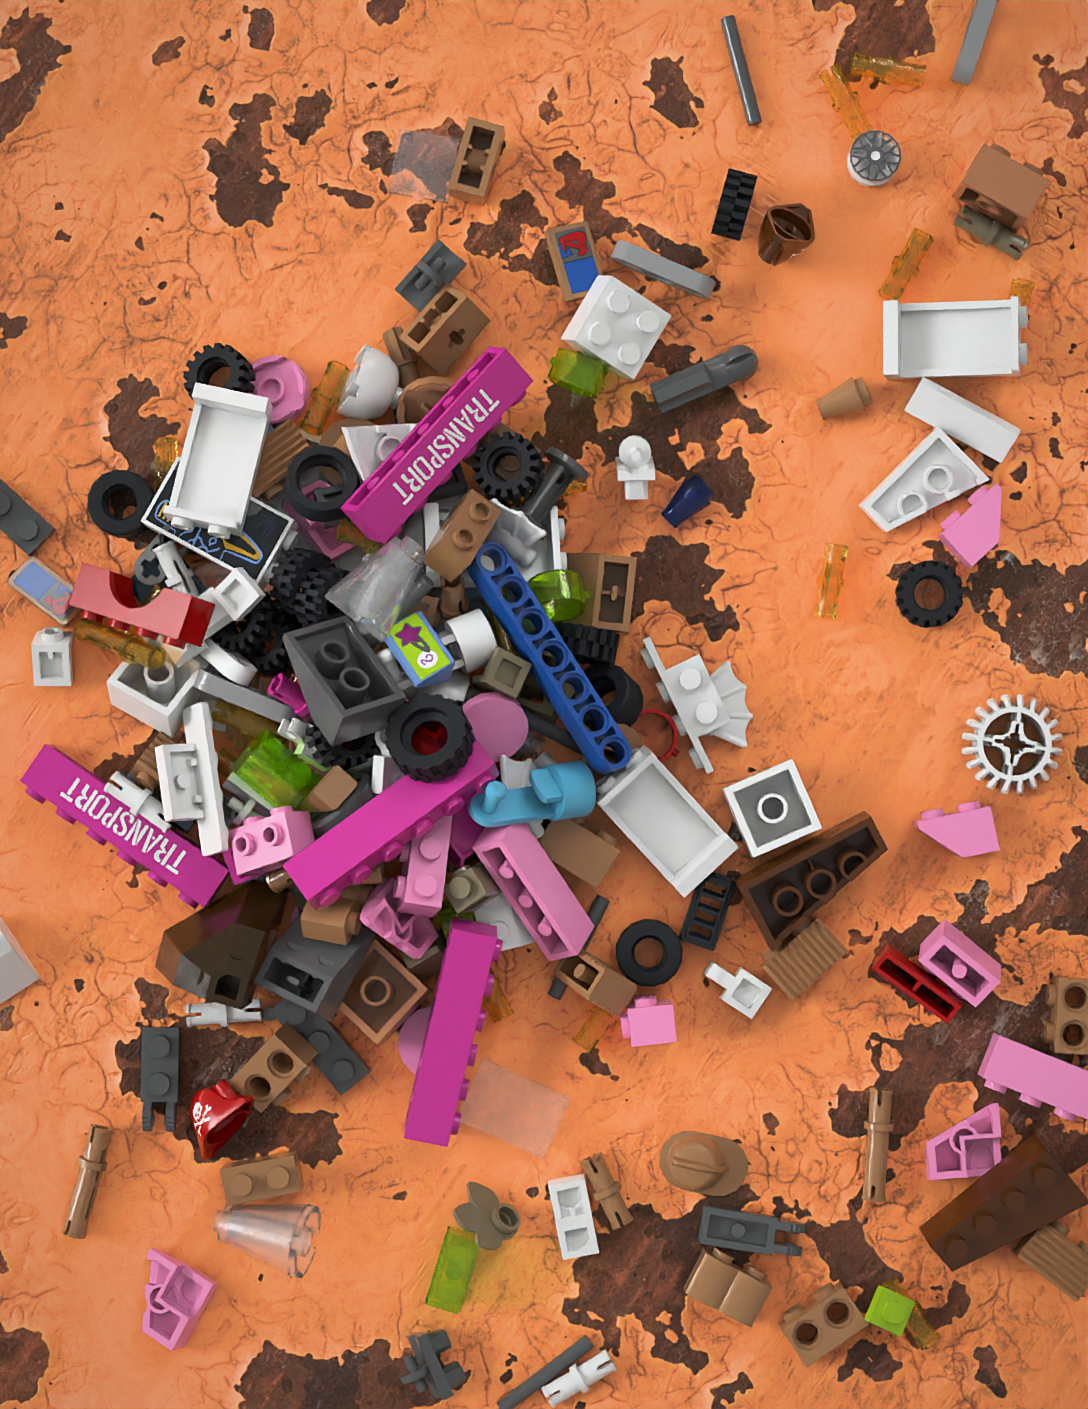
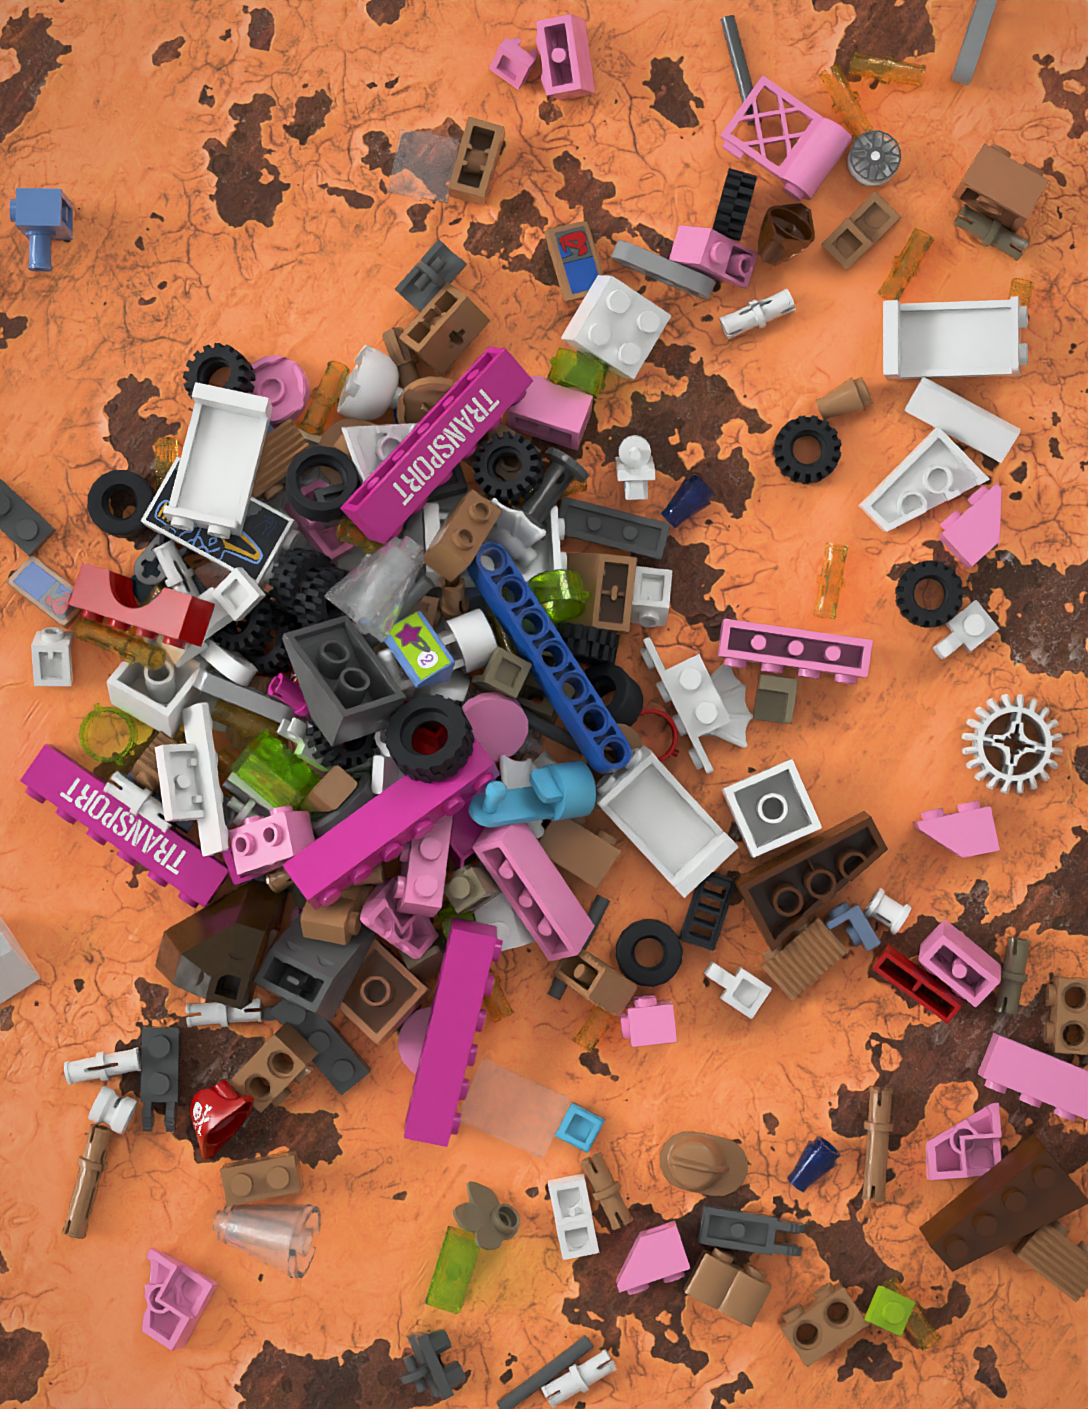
dark grey piece [649,345,759,415] -> none
none -> medium blue brick [9,188,73,272]
none -> white pin [64,1047,141,1085]
none -> clear neon green piece [79,703,139,767]
none -> white wheel [88,1085,138,1135]
none -> bright pink tile [489,37,538,90]
none -> bright pink brick [508,376,593,450]
none -> bright pink brick [536,14,595,100]
none -> medium azure tile [555,1102,605,1153]
none -> dark grey plate [558,496,671,561]
none -> bright pink slope [616,1220,691,1295]
none -> white bracket [630,566,672,628]
none -> bright pink slope [669,225,758,289]
none -> bright pink brick [717,619,873,685]
none -> white pin [719,289,796,340]
none -> bright pink piece [720,75,853,202]
none -> dark tan panel [753,674,798,724]
none -> black tyre [773,415,842,485]
none -> clear blue cone [787,1136,840,1192]
none -> medium nougat slope [821,191,902,270]
none -> sand blue bracket [823,901,881,951]
none -> white bush [863,888,912,935]
none -> white plate [932,600,999,660]
none -> dark tan pin [994,937,1031,1015]

